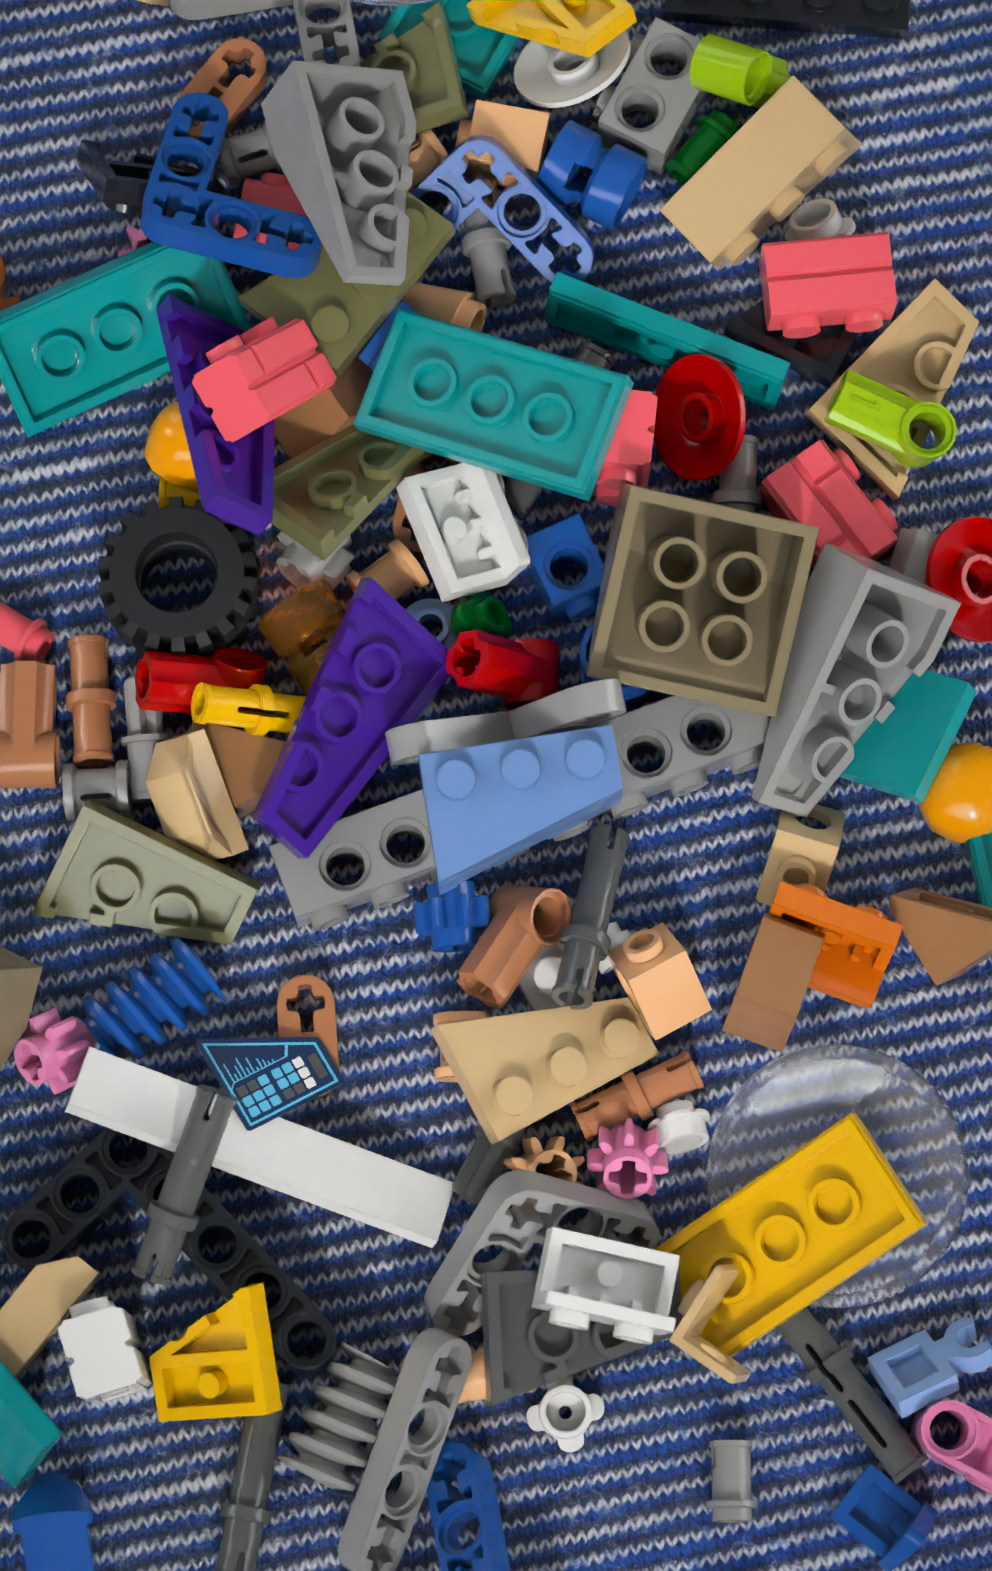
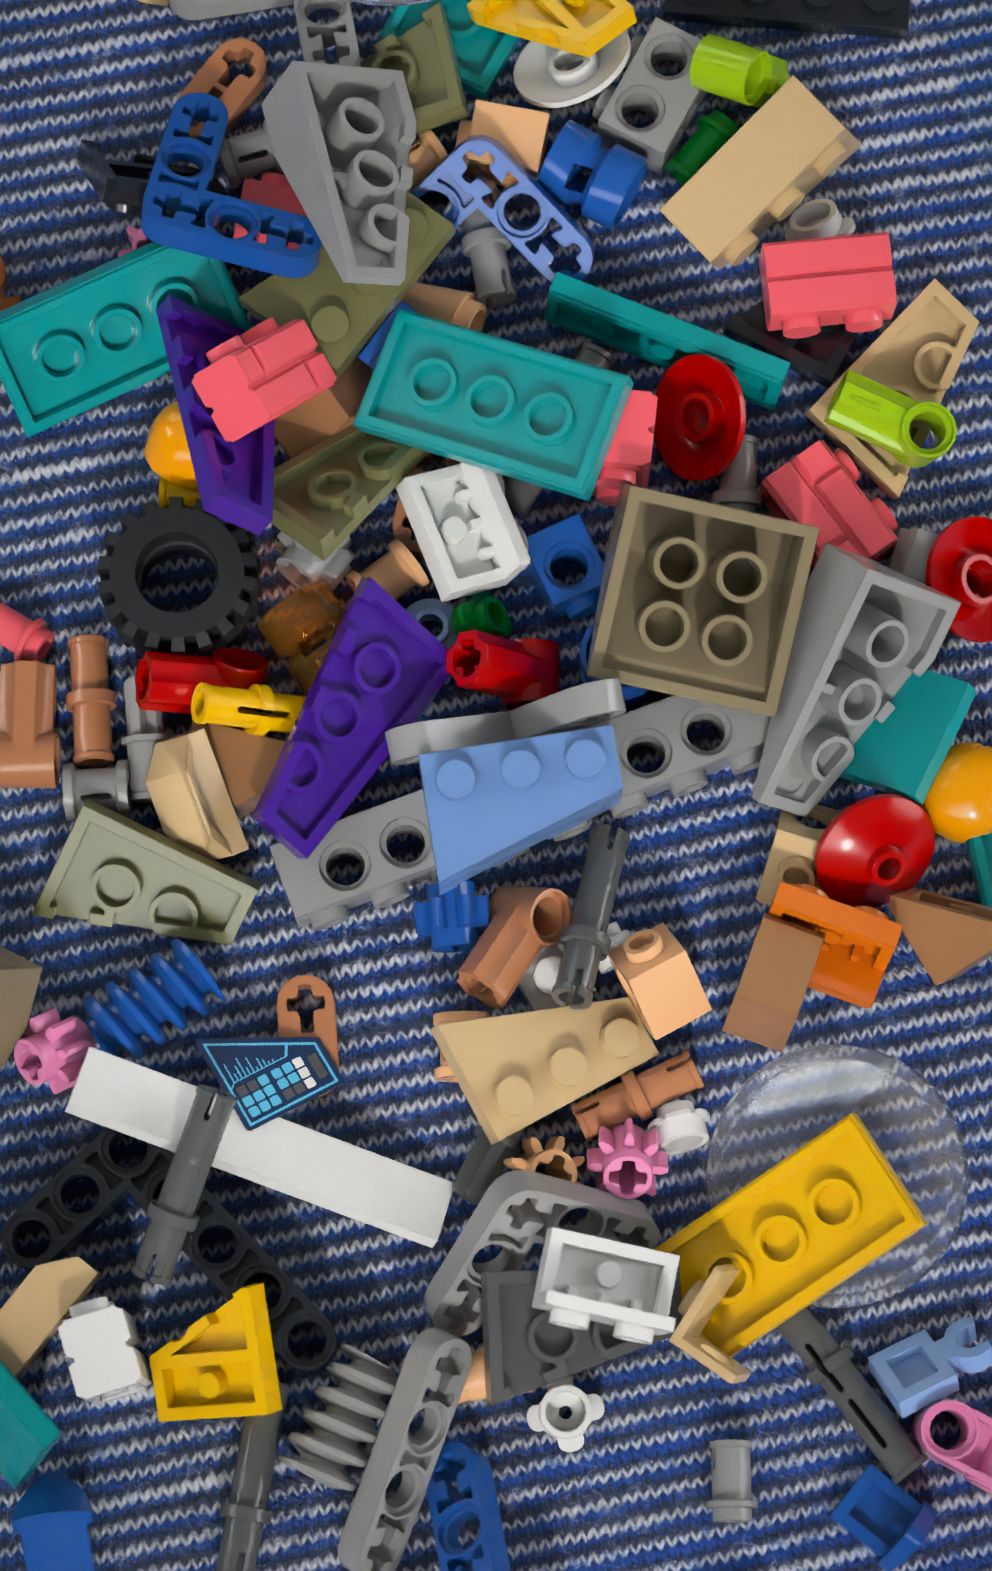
none -> red dish [814,794,935,908]

